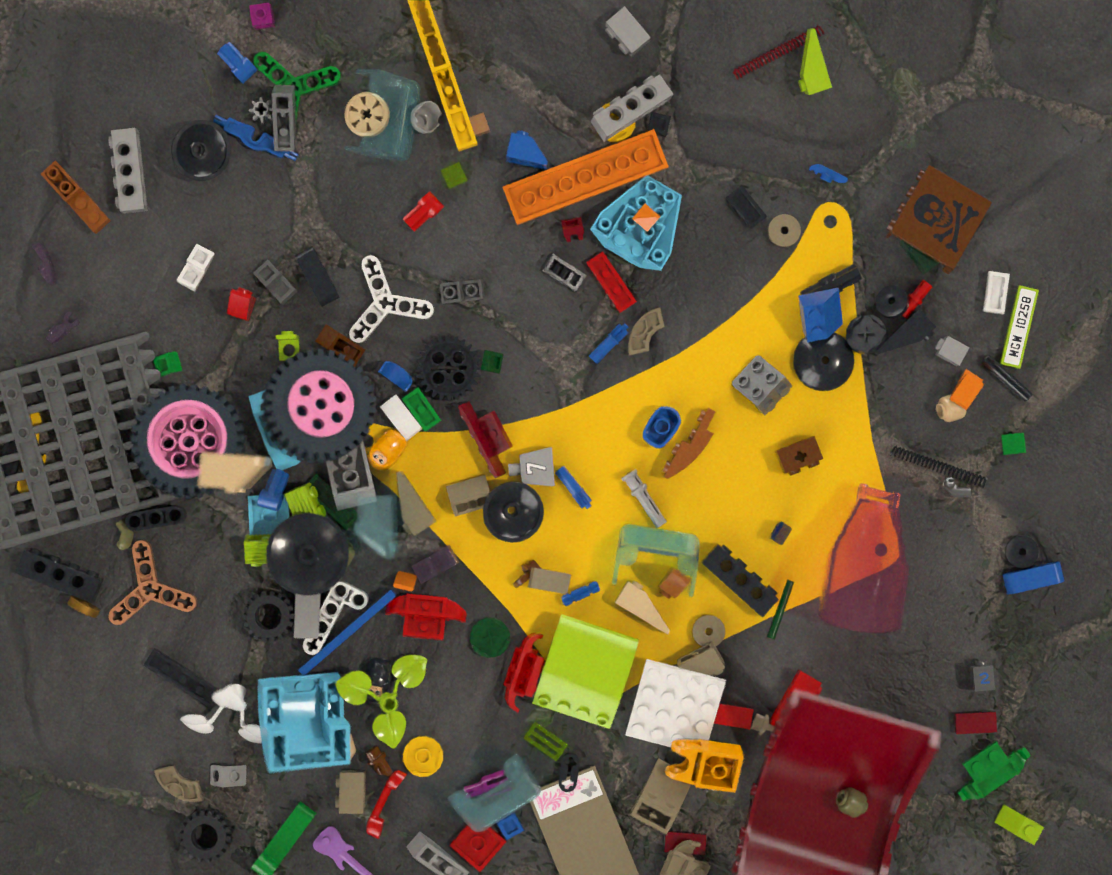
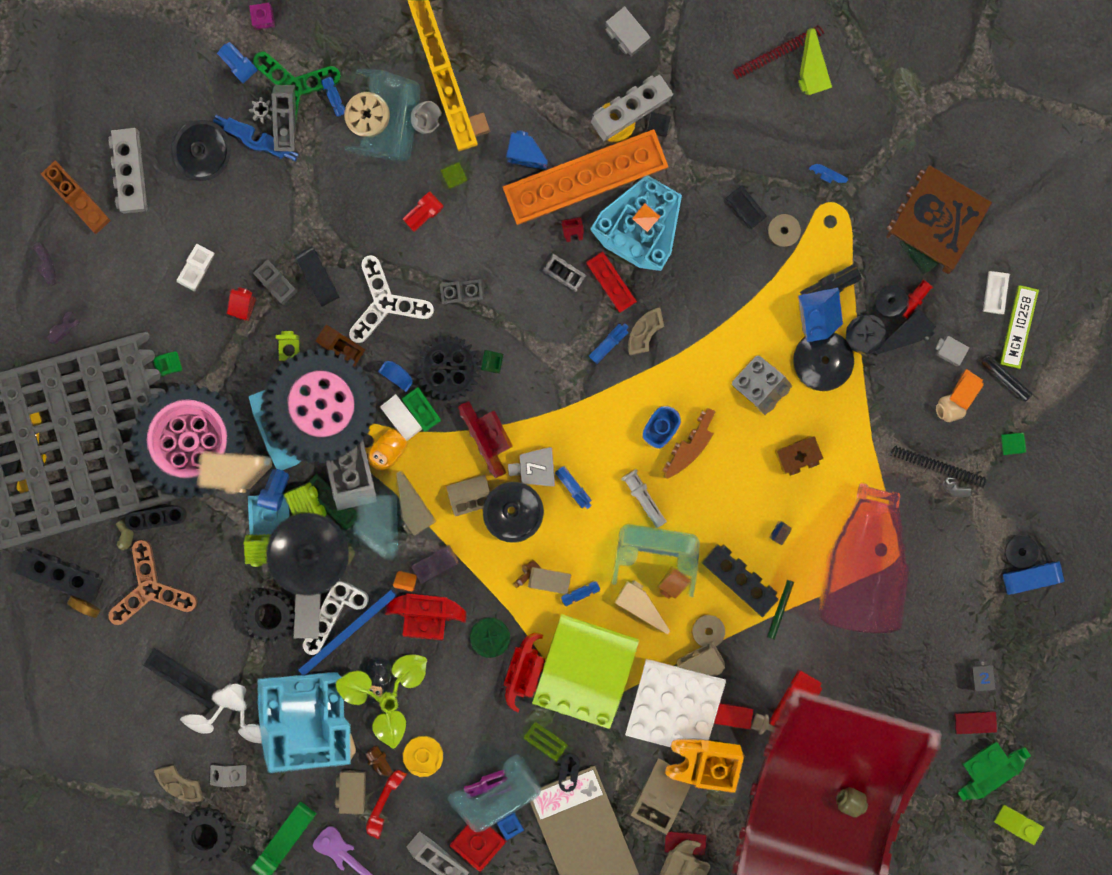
none -> blue axle [322,77,345,116]

